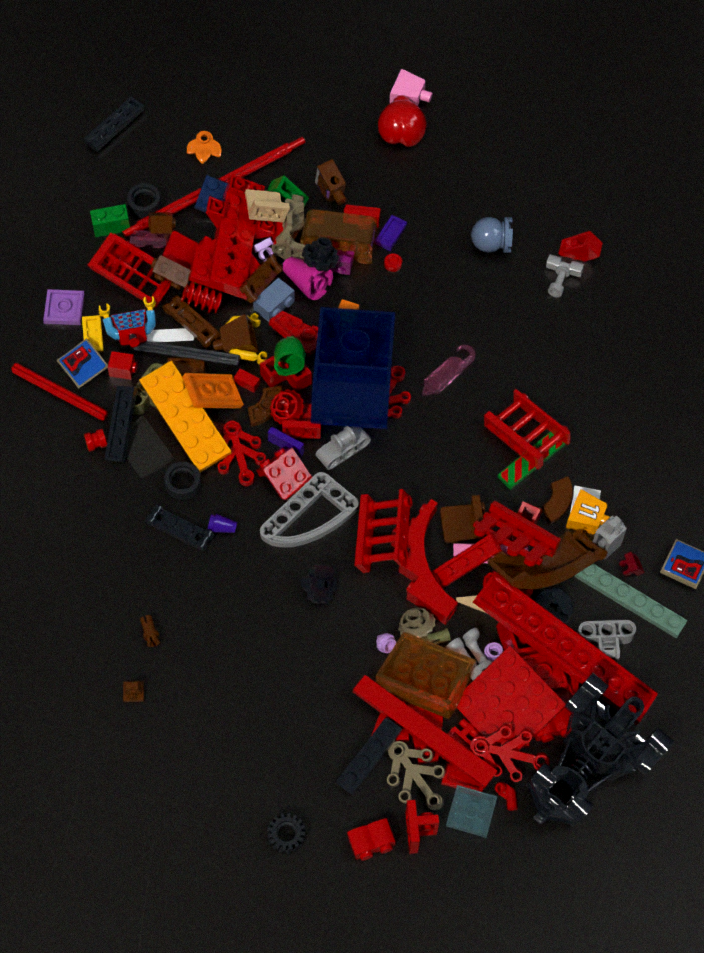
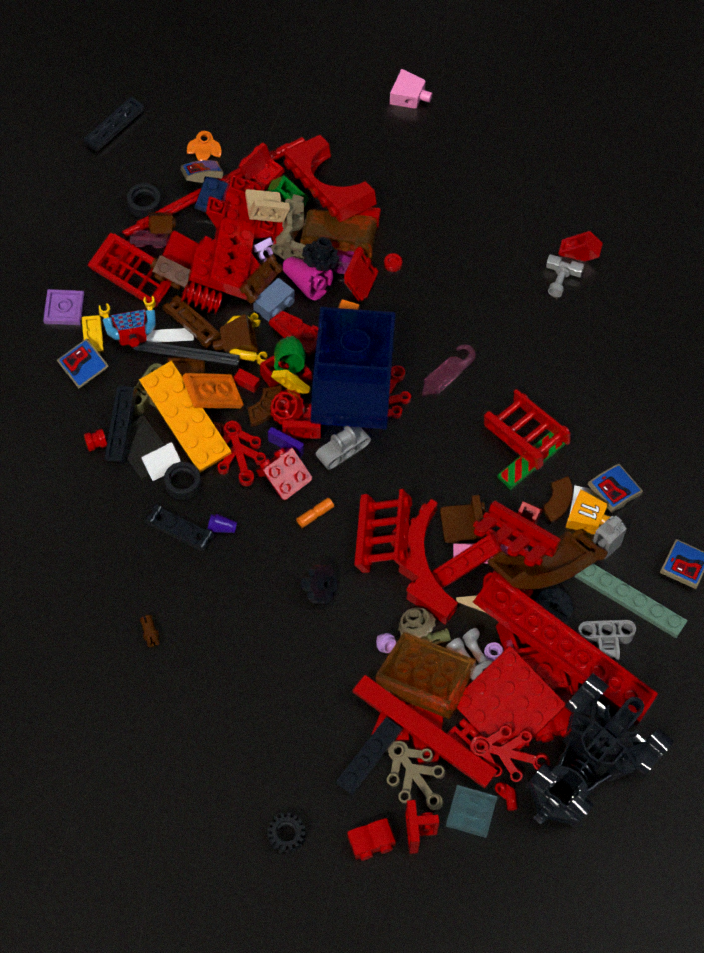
red axle [11,363,108,421] -> none
green brick [90,204,130,238] -> none
red brick [108,351,137,380] -> none
reddish brown brick [123,681,144,702] -> none
light grey beam [260,472,359,547] -> none
reddish brown torso [314,159,347,205] -> none
dark purple tile [375,215,407,251] -> none
red piece [378,95,426,147] -> none
red tile [441,763,483,796] -> none
sand blue tile [471,217,513,253] -> none
dark red tile [619,552,645,576] -> none
none -> white sticker [141,442,181,481]
none -> slope [180,160,223,183]
none -> red bracket [239,142,285,191]
none -> yellow plate [271,370,310,394]
none -> red arch [284,135,377,222]
none -> orange piece [296,498,334,528]
none -> red plate [344,247,378,301]
none -> slope [587,464,643,512]

